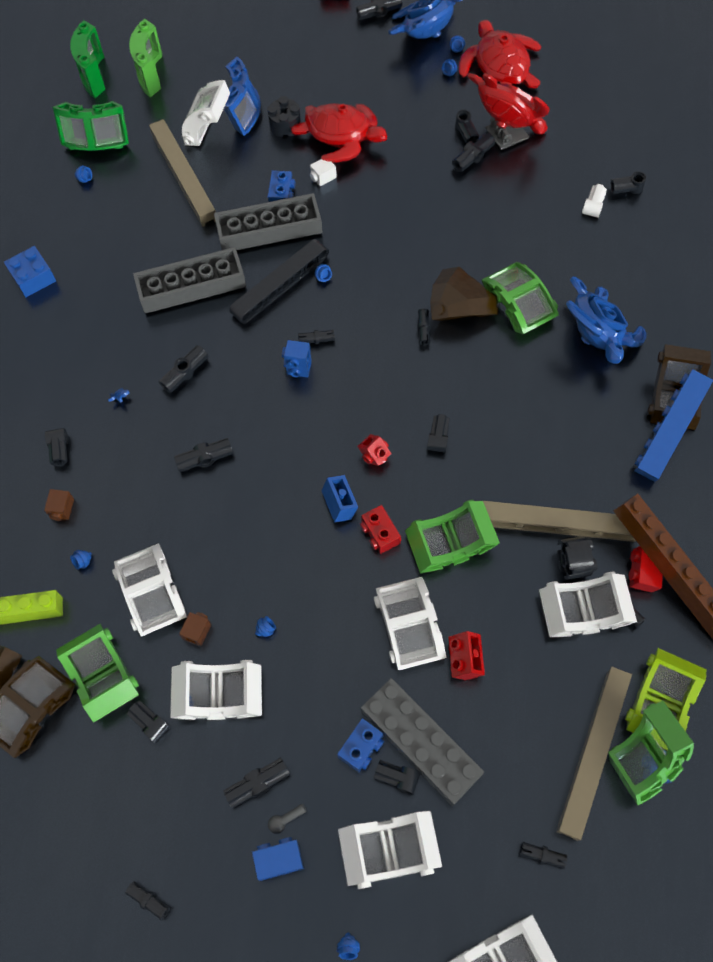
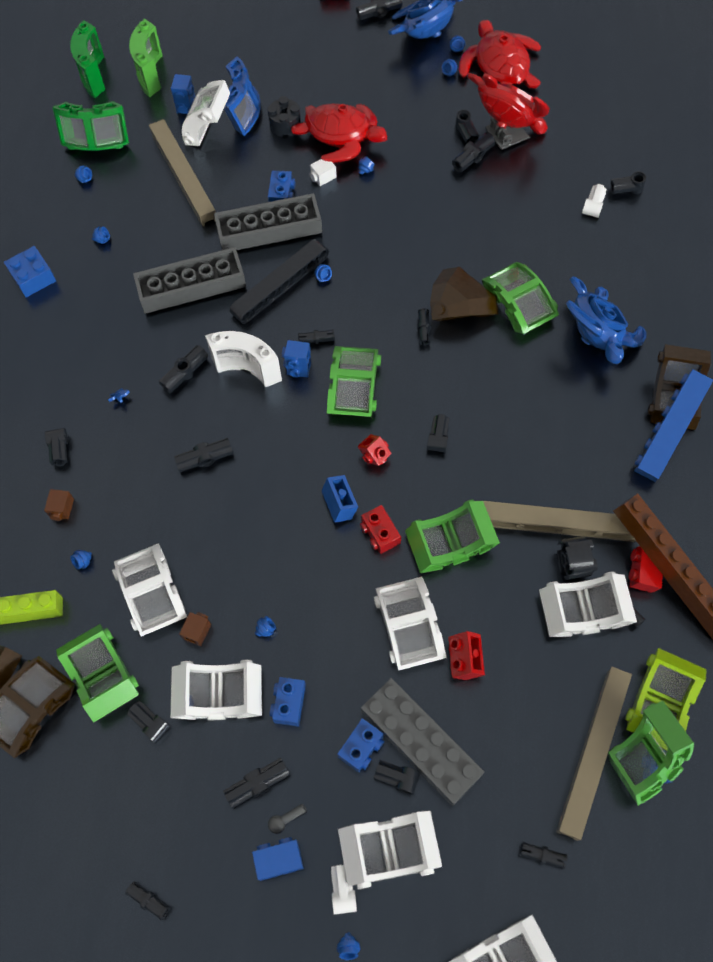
none -> blue plate [92,226,110,244]
none -> blue brick [171,74,195,114]
none -> white window [205,331,282,388]
none -> blue brick [270,677,306,727]
none -> window [327,346,381,417]
none -> white piece [331,865,357,915]
none -> blue plate [358,156,375,174]

